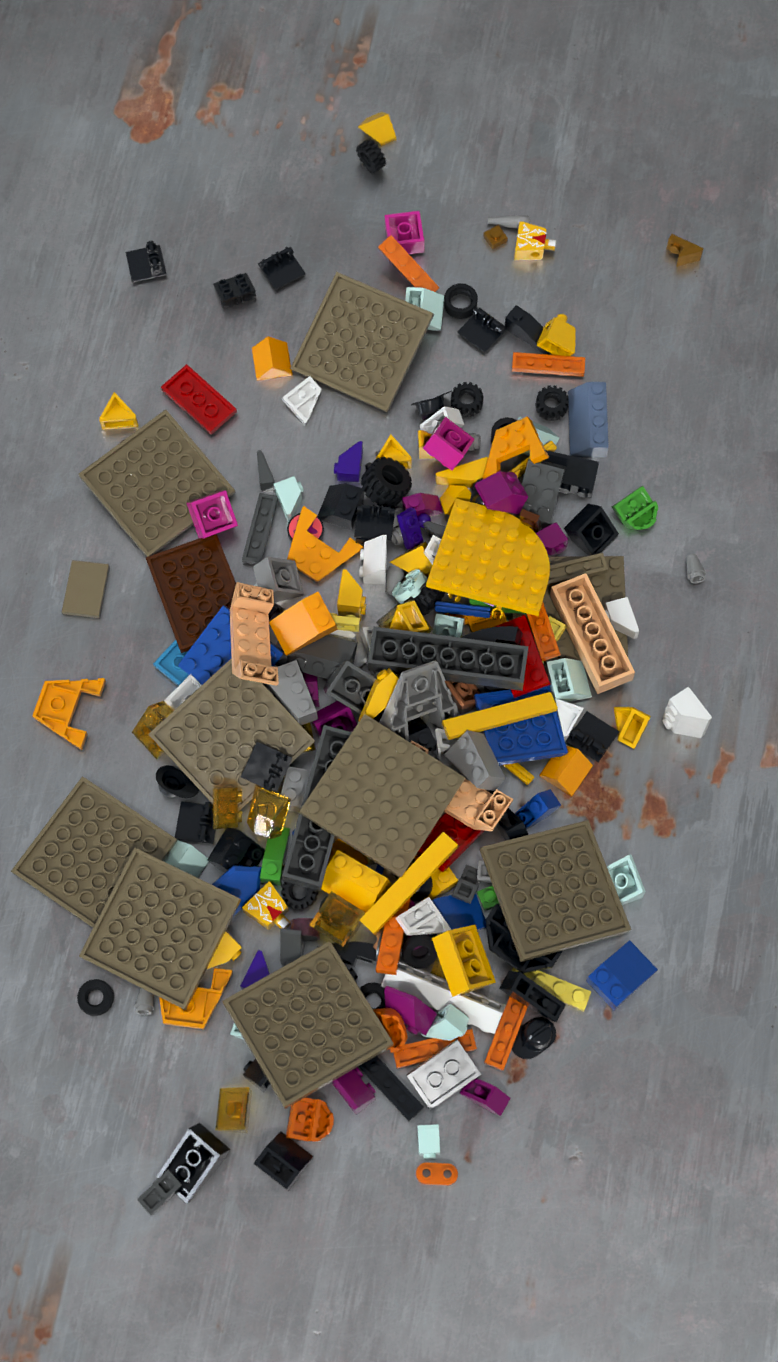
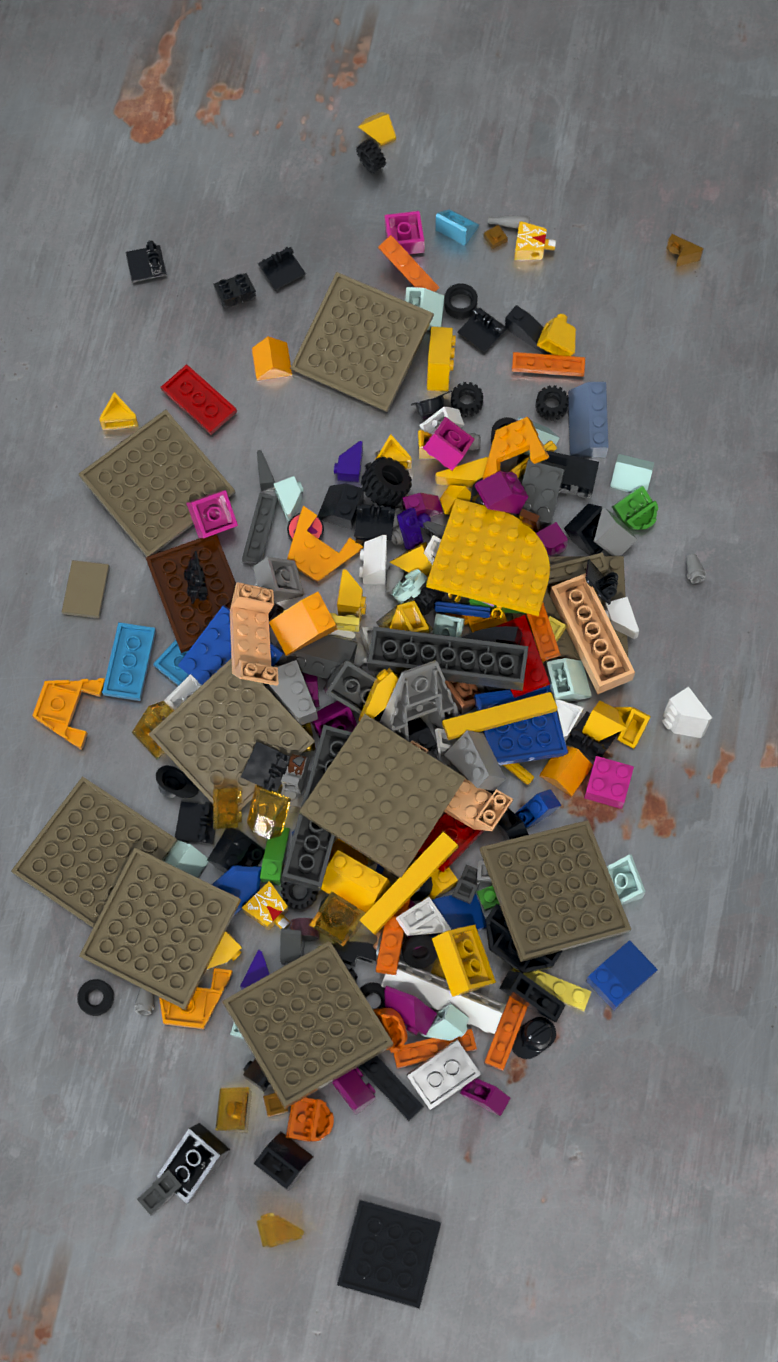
white wing [282,376,322,425] -> none
orange plate [416,1163,458,1186] -> none
light aqua slope [418,1124,440,1159] -> none
none -> dark azure plate [102,622,156,701]
none -> black hinge [184,551,208,604]
none -> clear yellow slope [256,1213,307,1249]
none -> pearl gold plate [263,1093,288,1117]
none -> light grey leg [281,754,309,794]
none -> black plate [337,1200,441,1309]
none -> yellow wedge [427,327,456,392]
none -> medium azure slope [435,209,479,246]
none -> yellow slope [582,701,627,742]
none -> dark pink brick [584,756,634,809]
none -> black hinge [585,559,618,605]
none -> light grey slope [594,508,637,556]
none -> light aqua slope [610,454,655,493]

